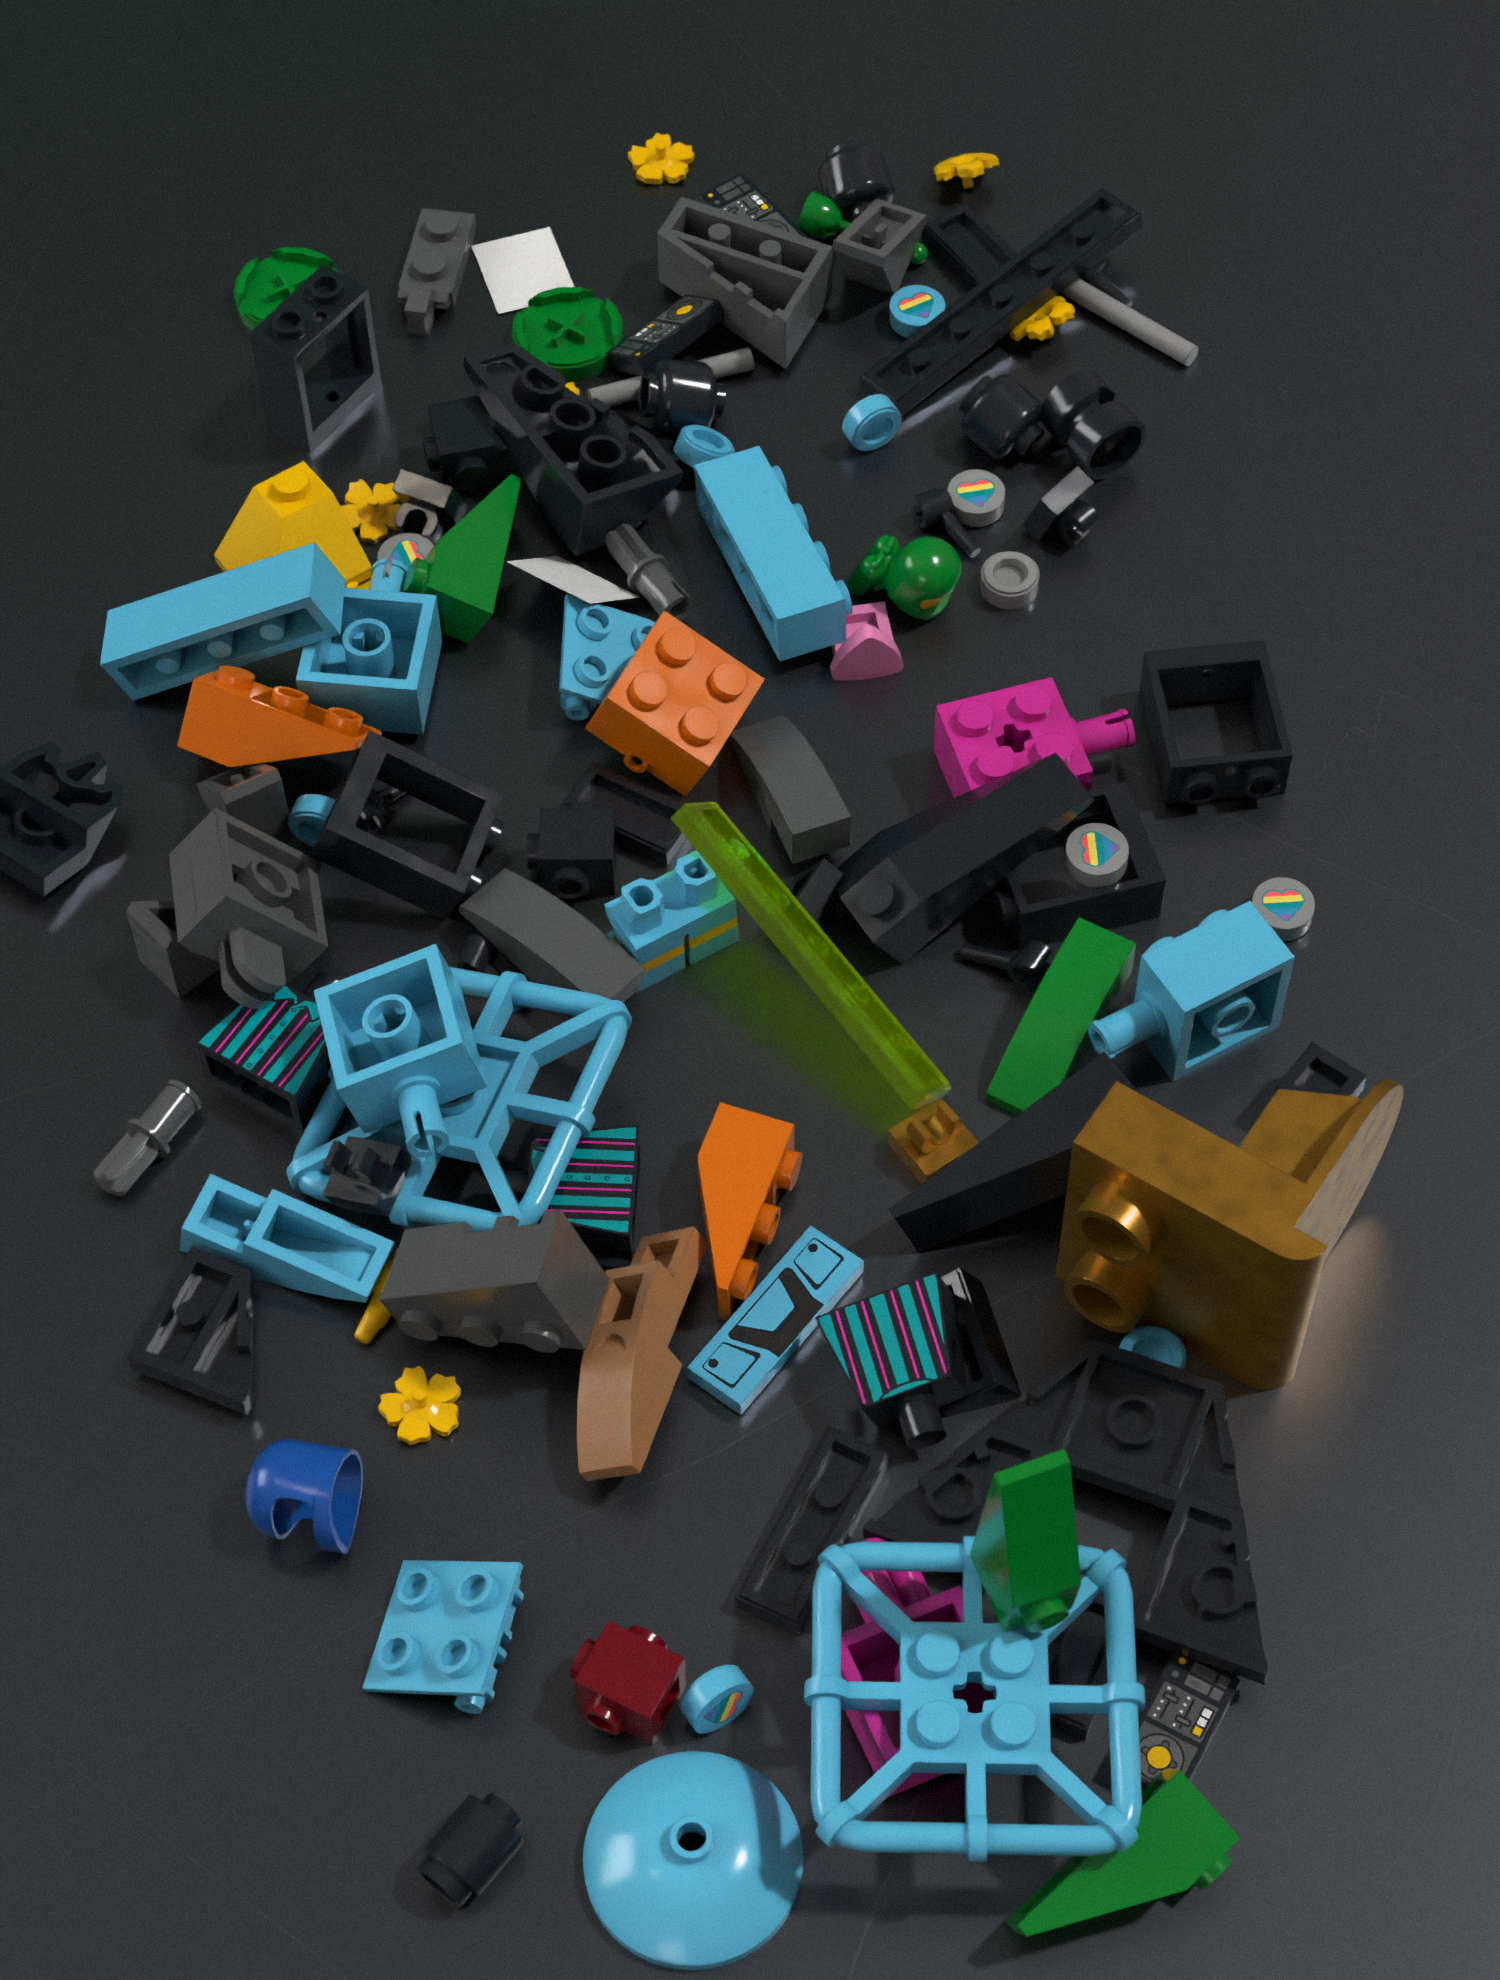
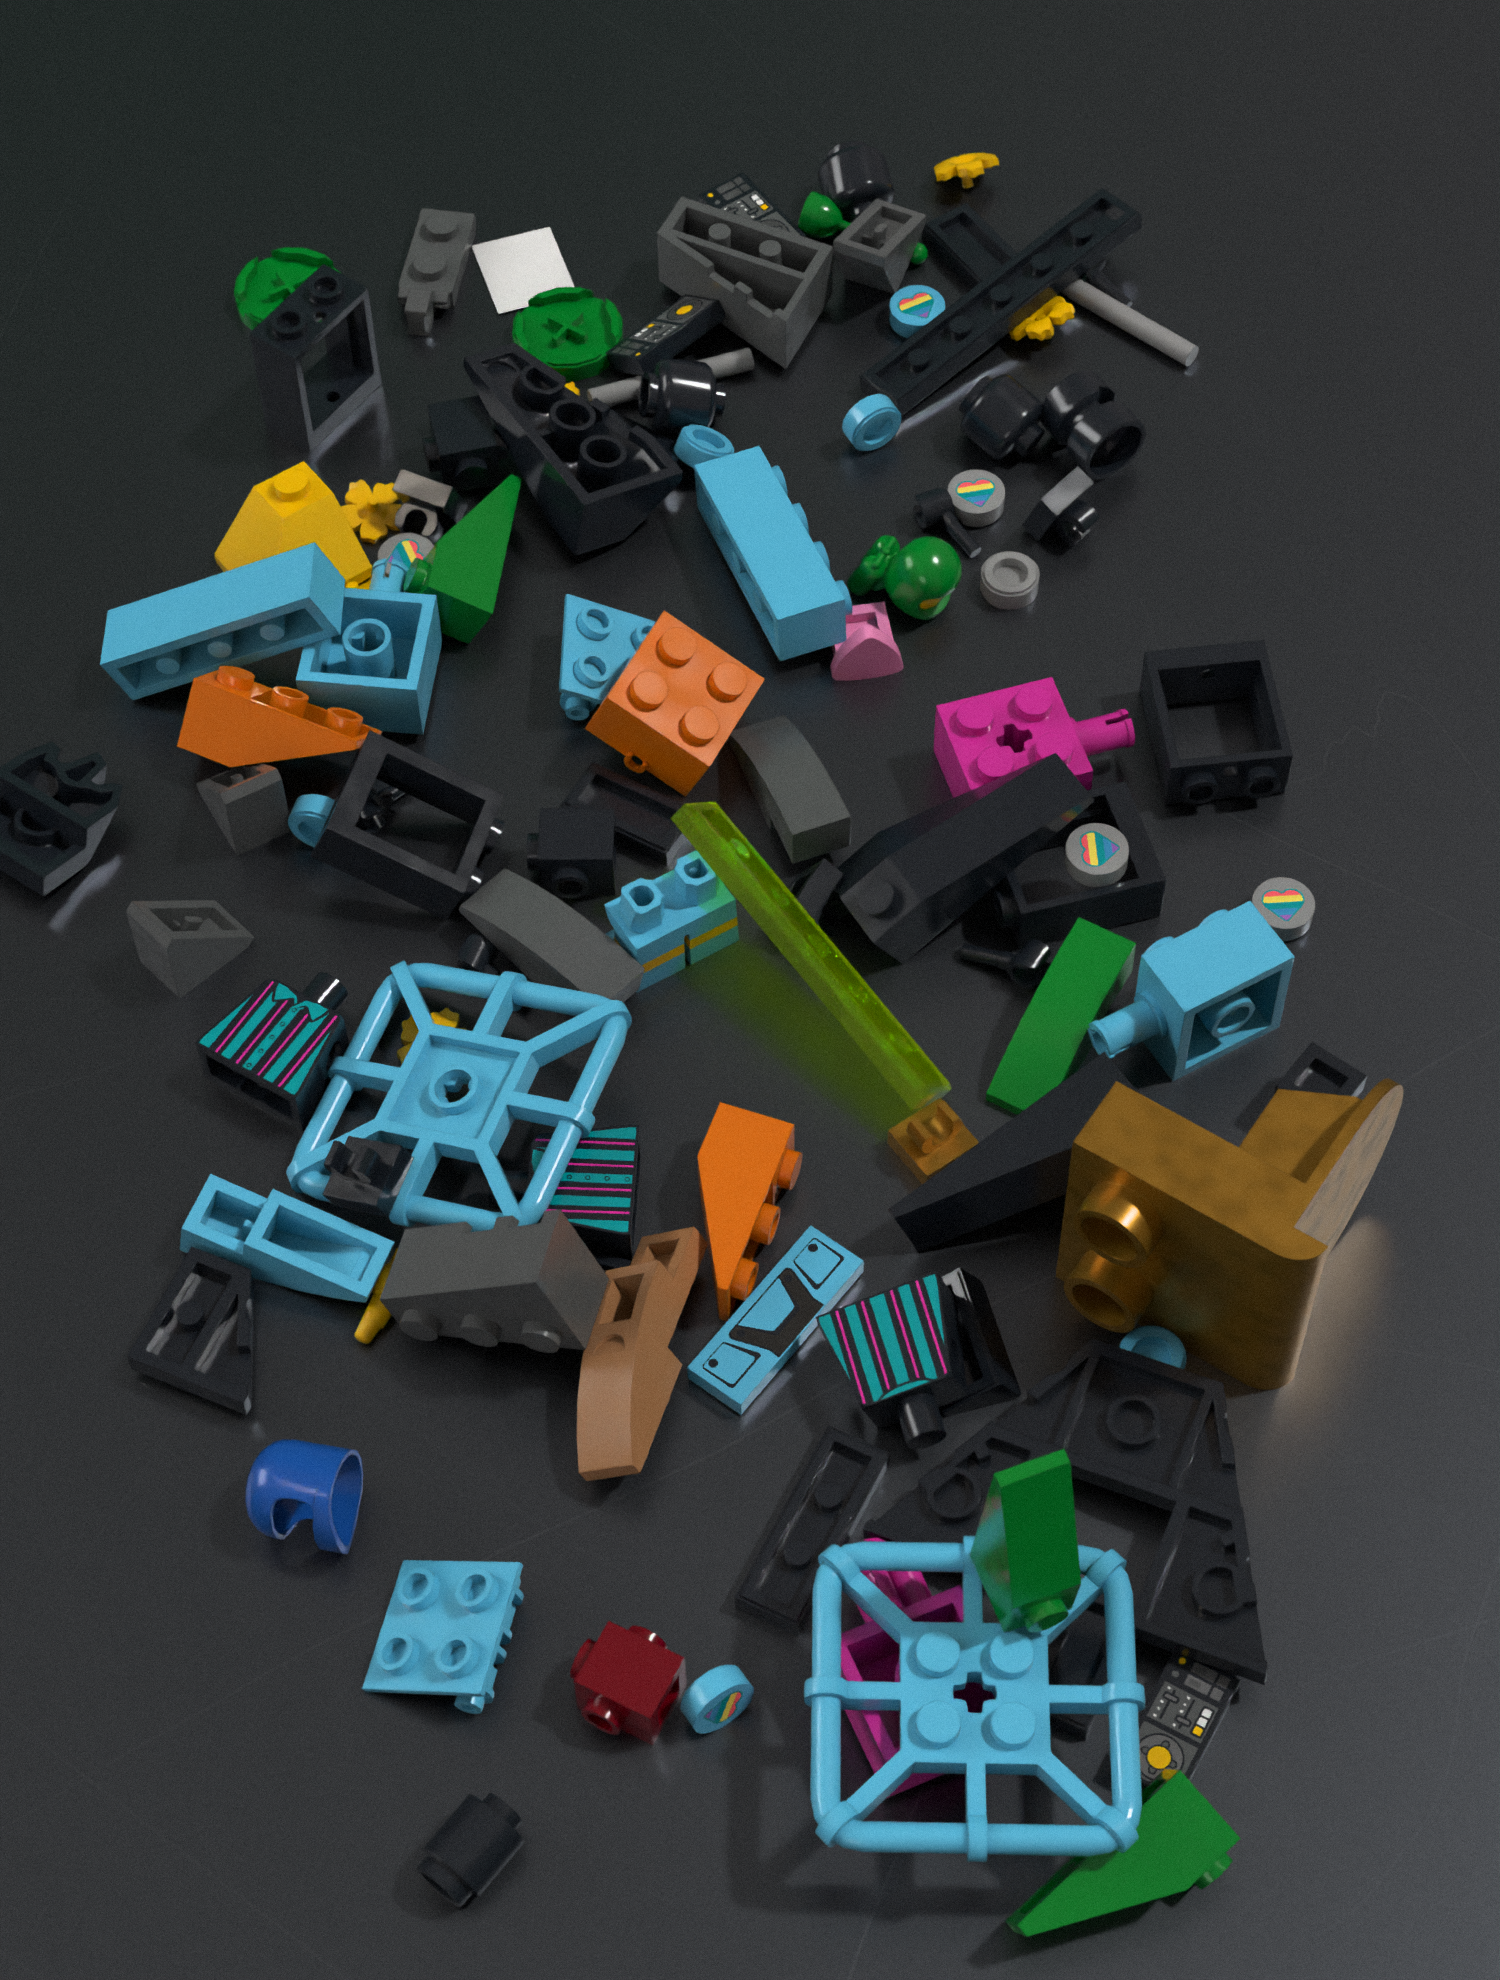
dark grey axle [93,1079,202,1197] -> none
dark grey brick [169,808,328,1009] -> none
medium azure brick [314,944,488,1157] -> none
yellow plant [378,1366,461,1445] -> none
white sticker [507,556,639,604] -> none
medium azure dish [583,1751,803,1971] -> none
dark grey axle [605,524,694,621] -> none
yellow plant [628,133,694,185] -> none

